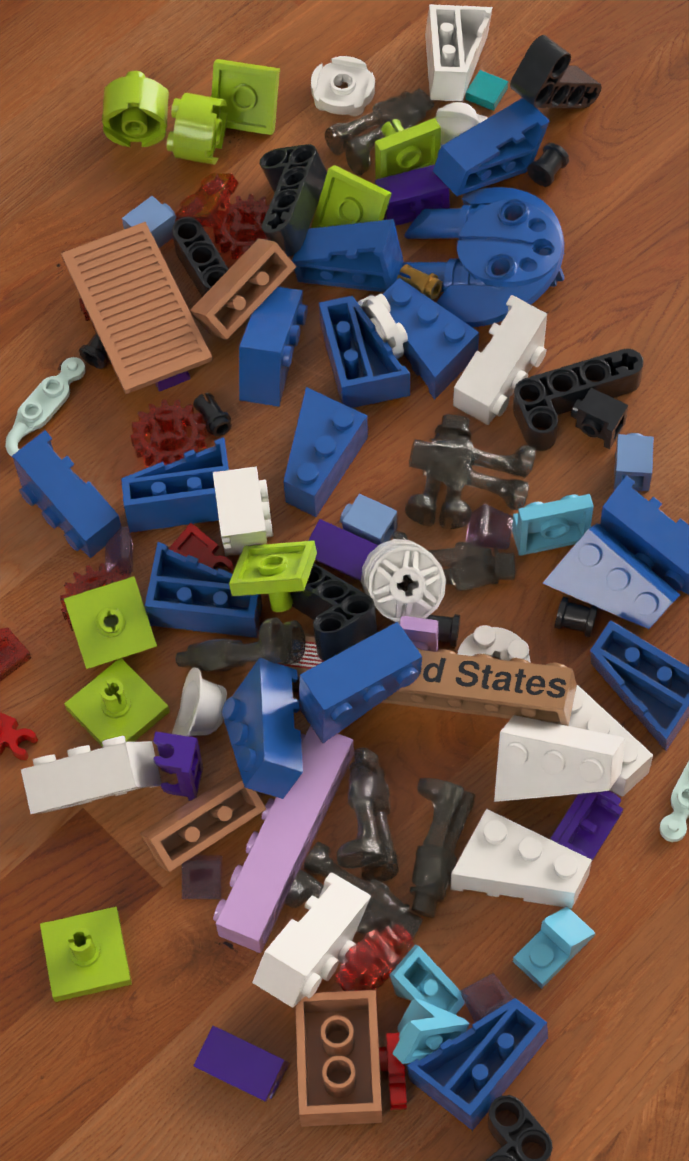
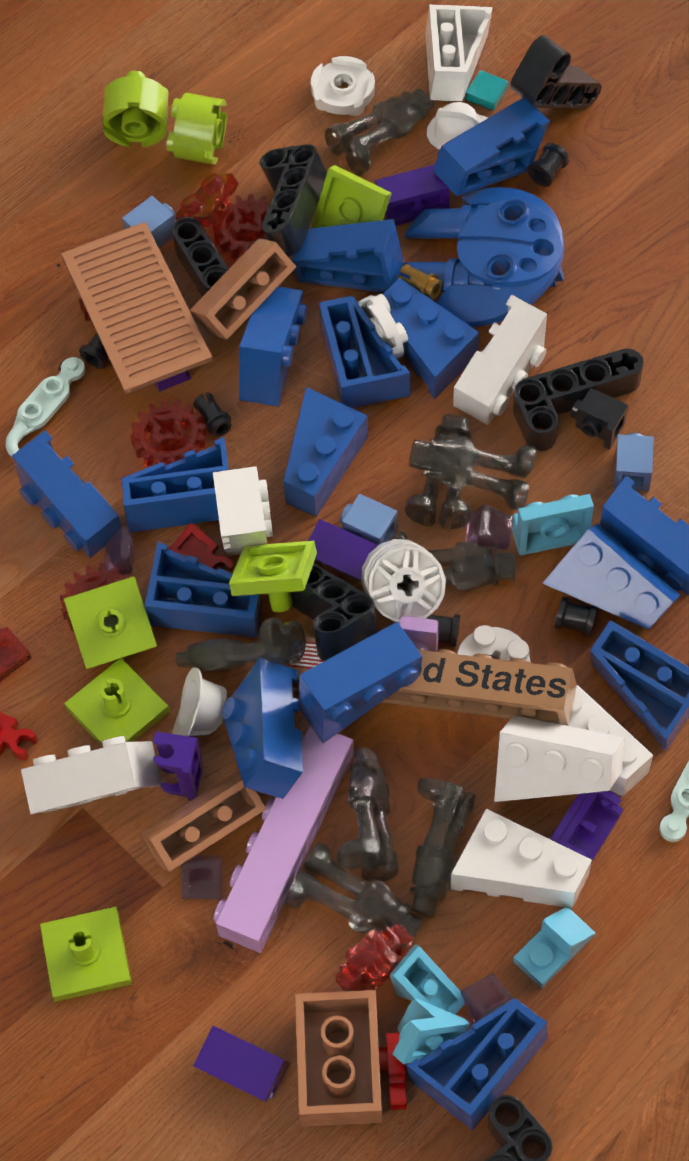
lime tile [211,59,280,135] -> none
white wedge [252,872,371,1008] -> none
lime tile [375,118,441,180] -> none

